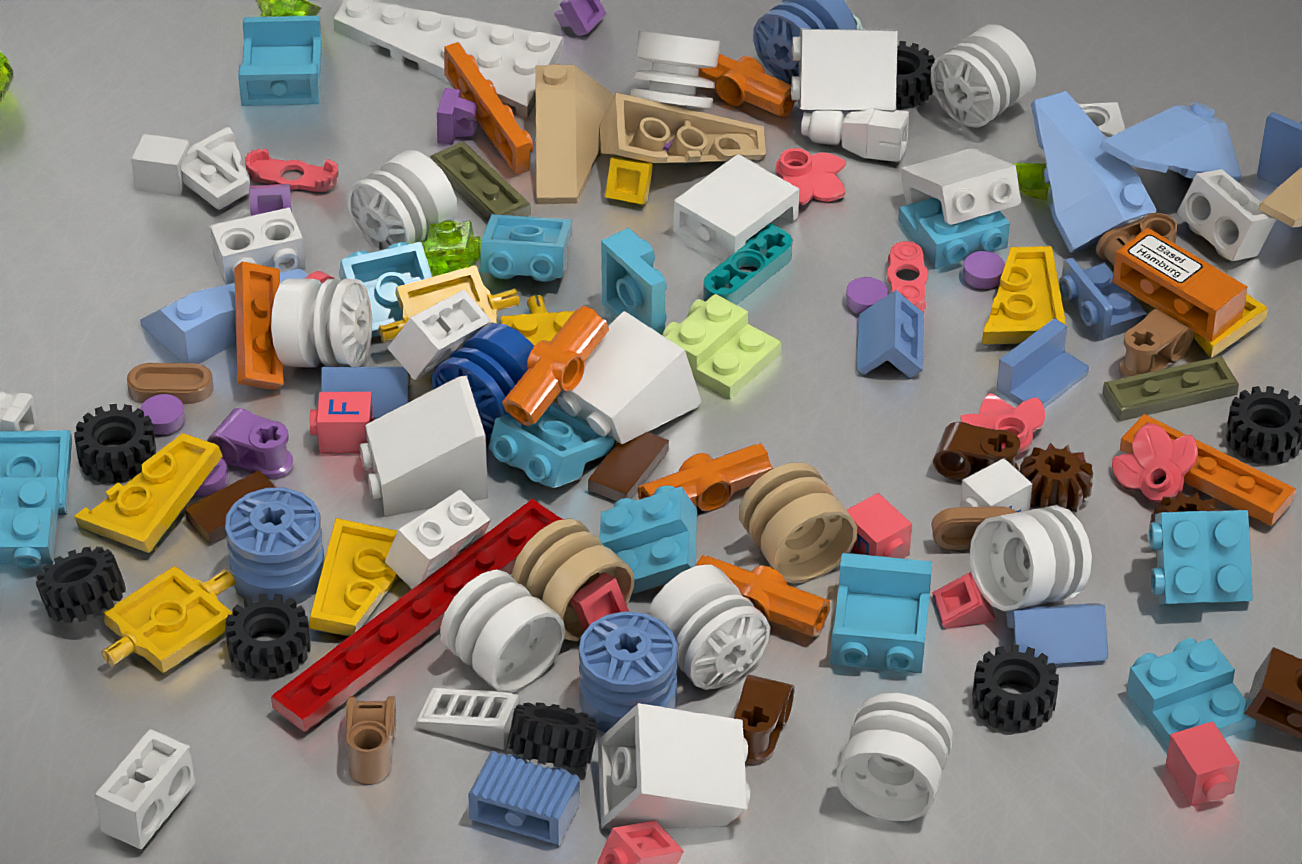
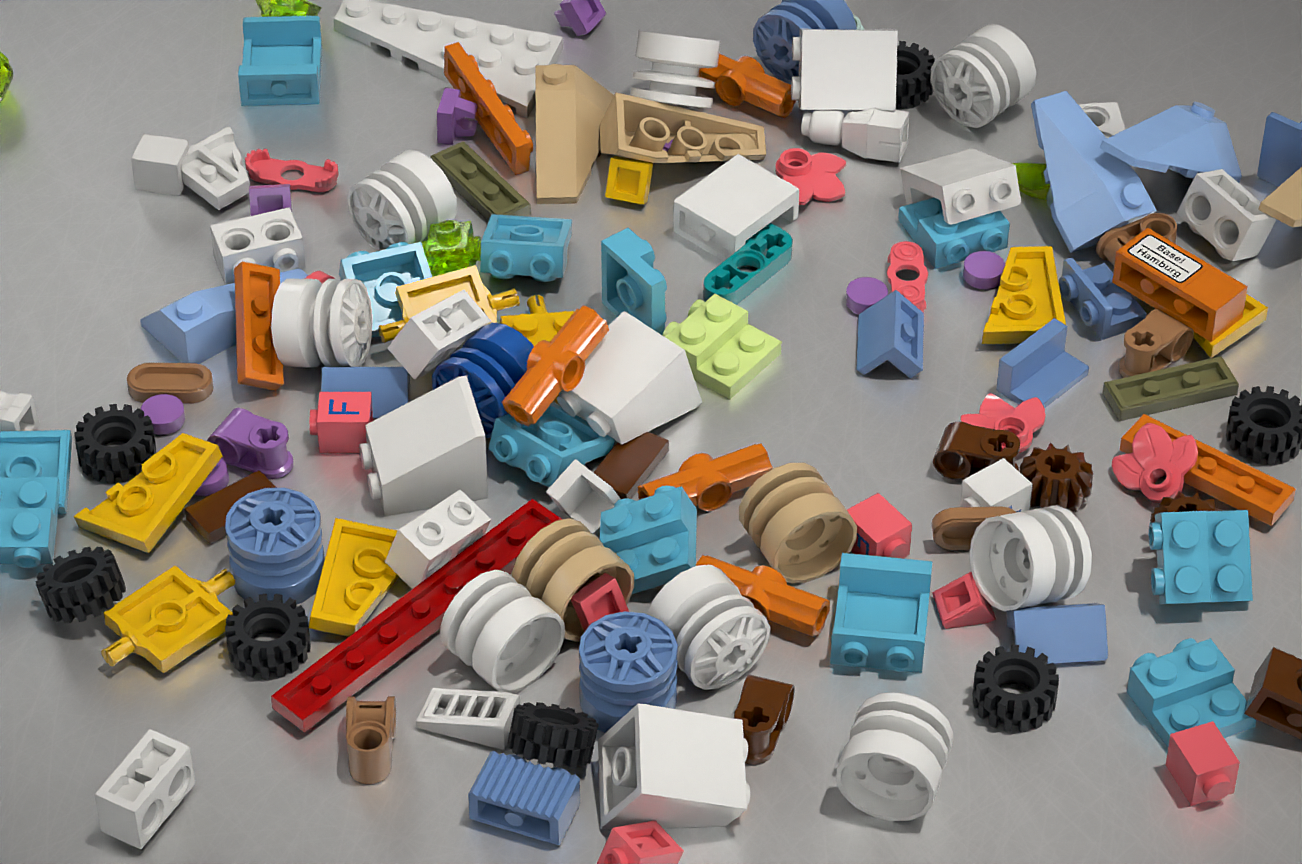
none -> white panel [546,459,620,536]

